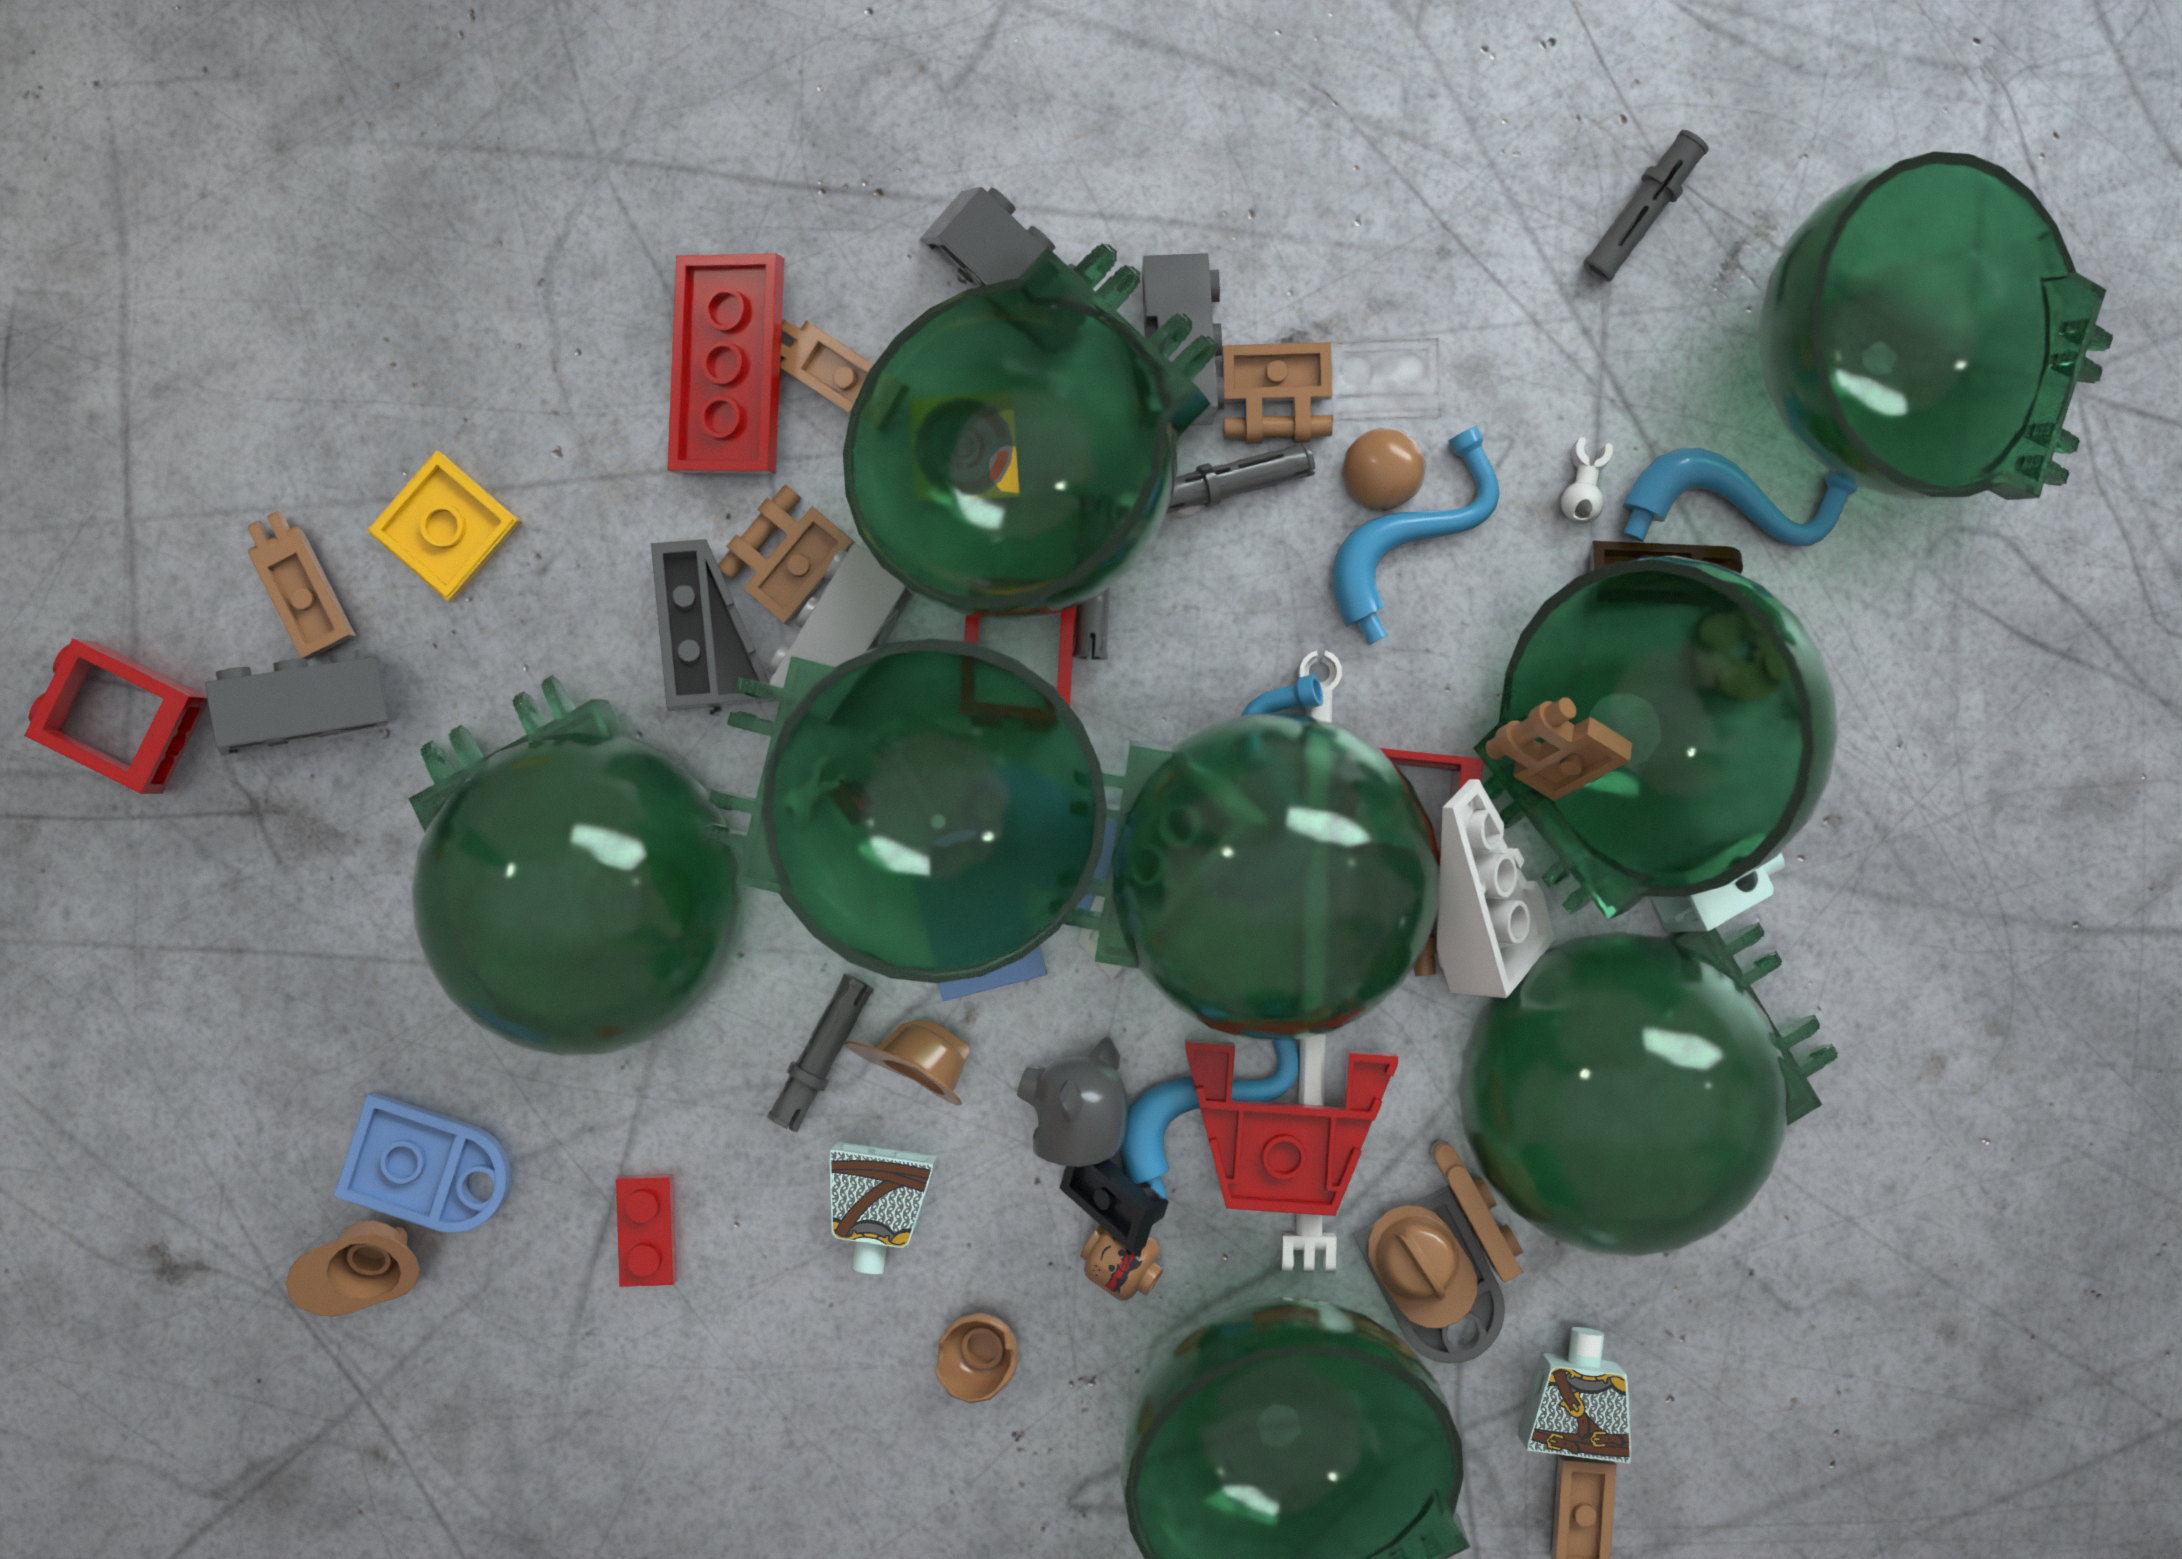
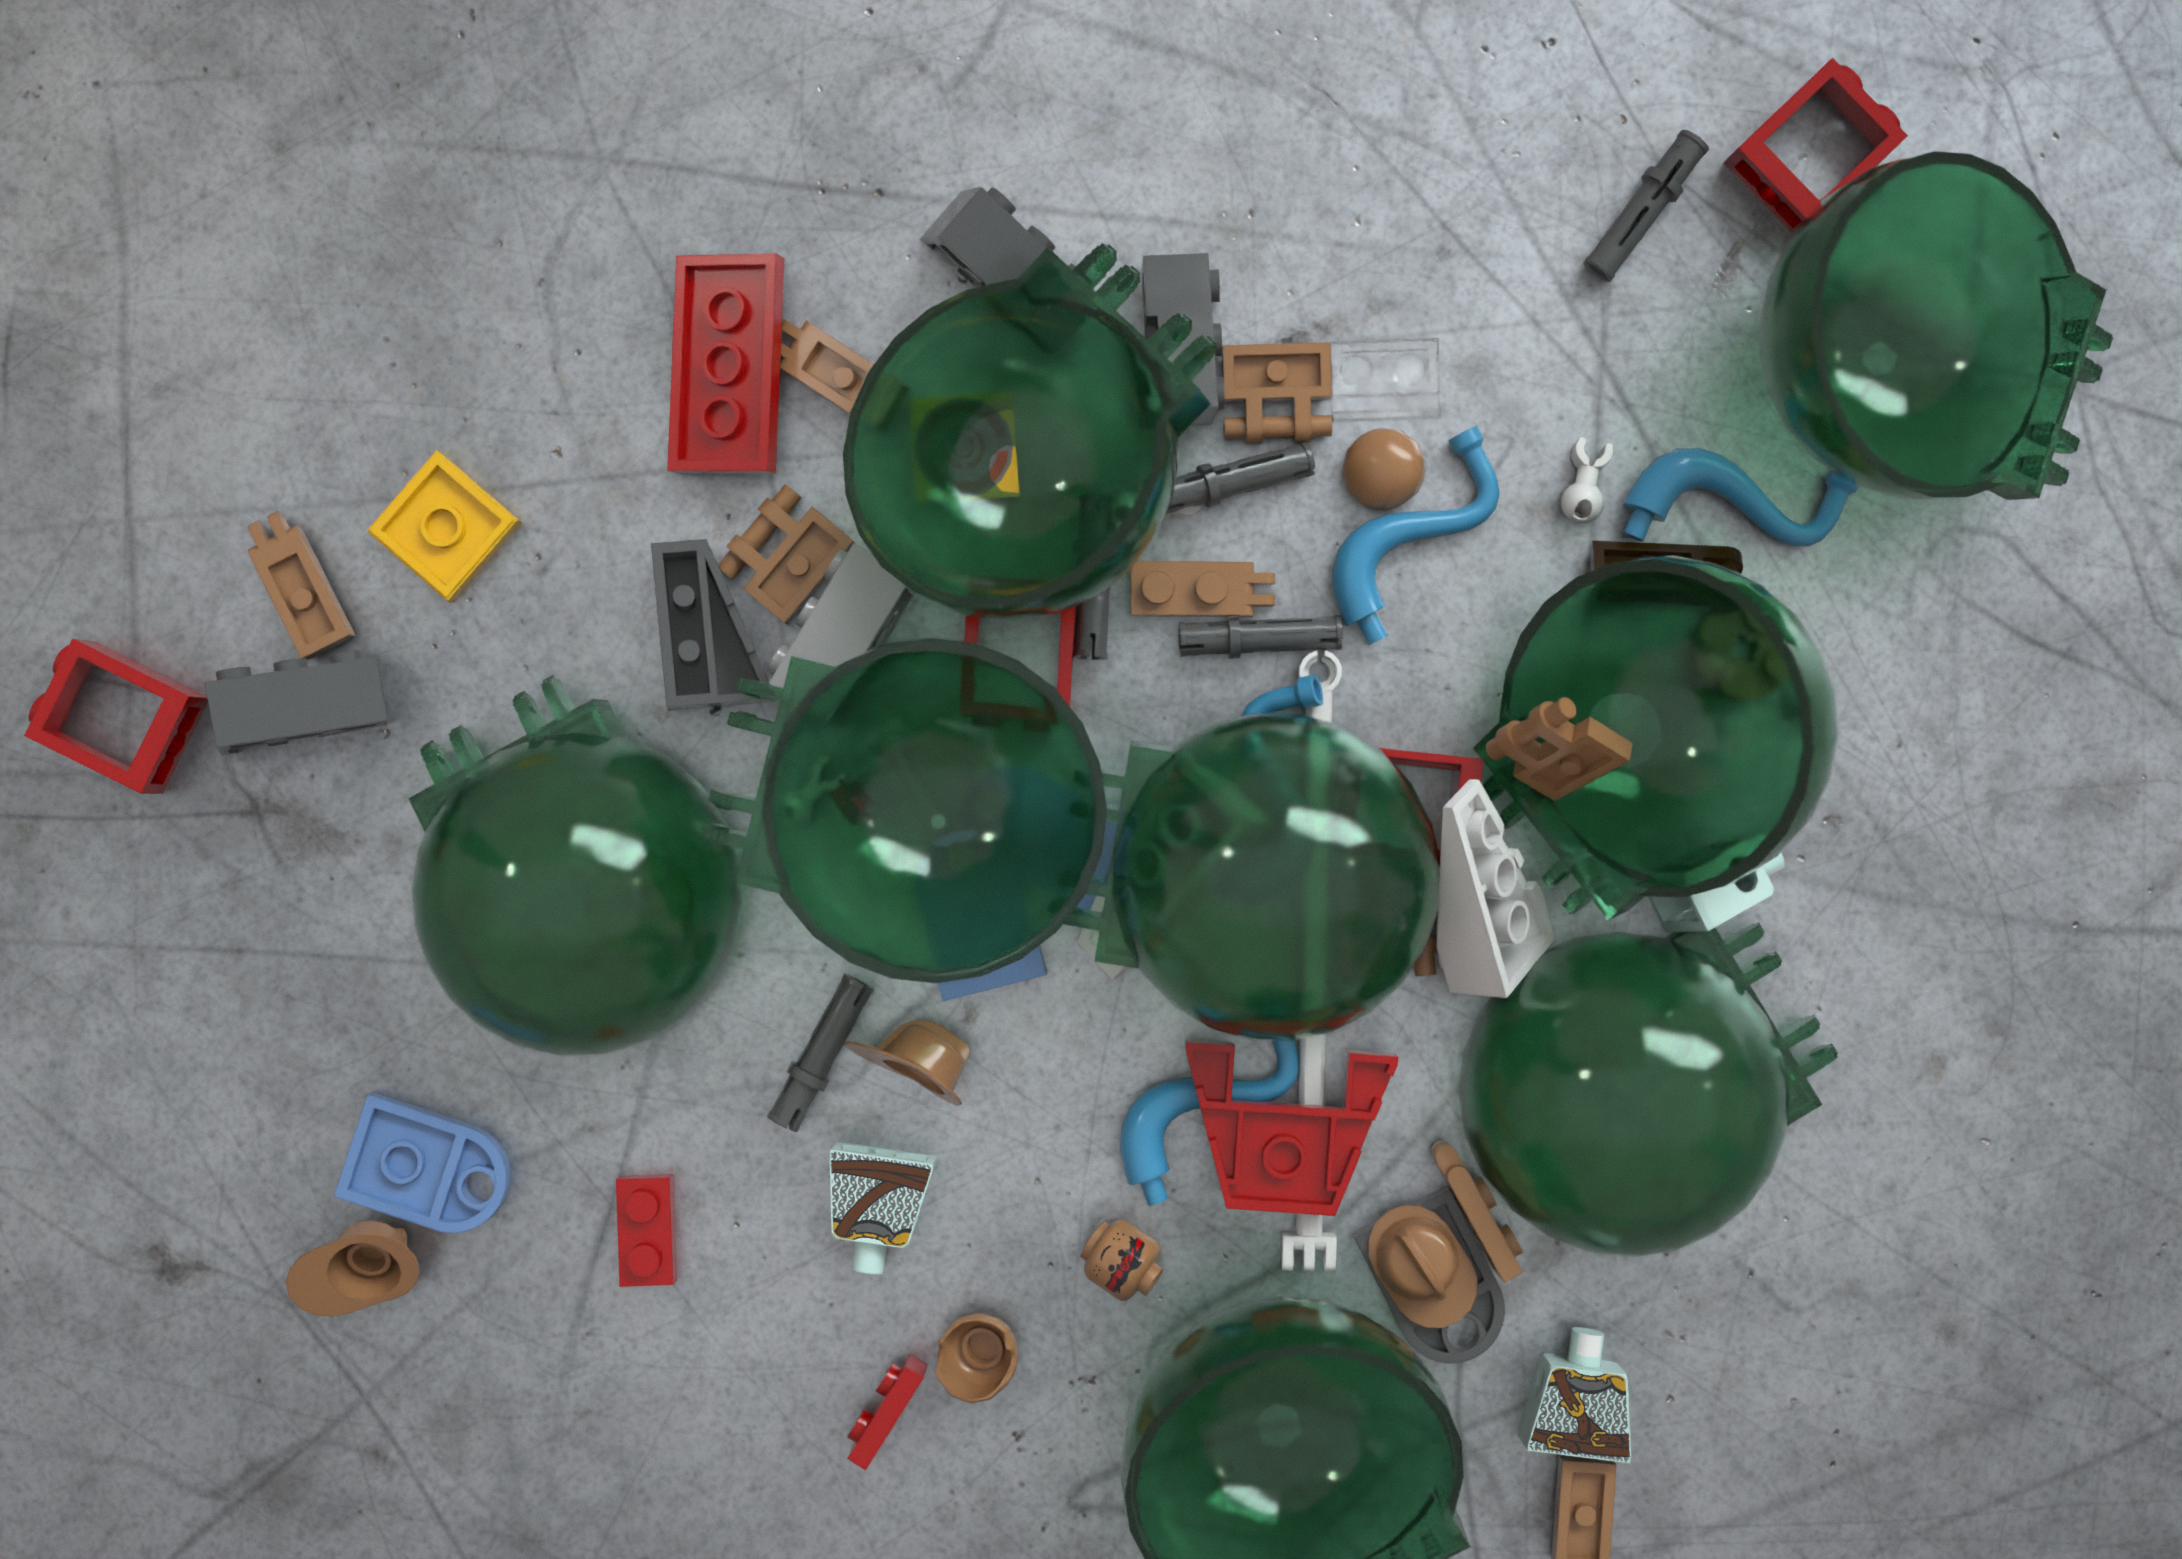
dark grey piece [1017,1037,1128,1167] -> none
black hinge [1059,1159,1169,1253] -> none
none -> red plate [847,1353,928,1470]
none -> medium nougat hinge [1130,561,1275,617]
none -> dark grey pin [1178,615,1343,659]
none -> red window [1724,58,1908,239]

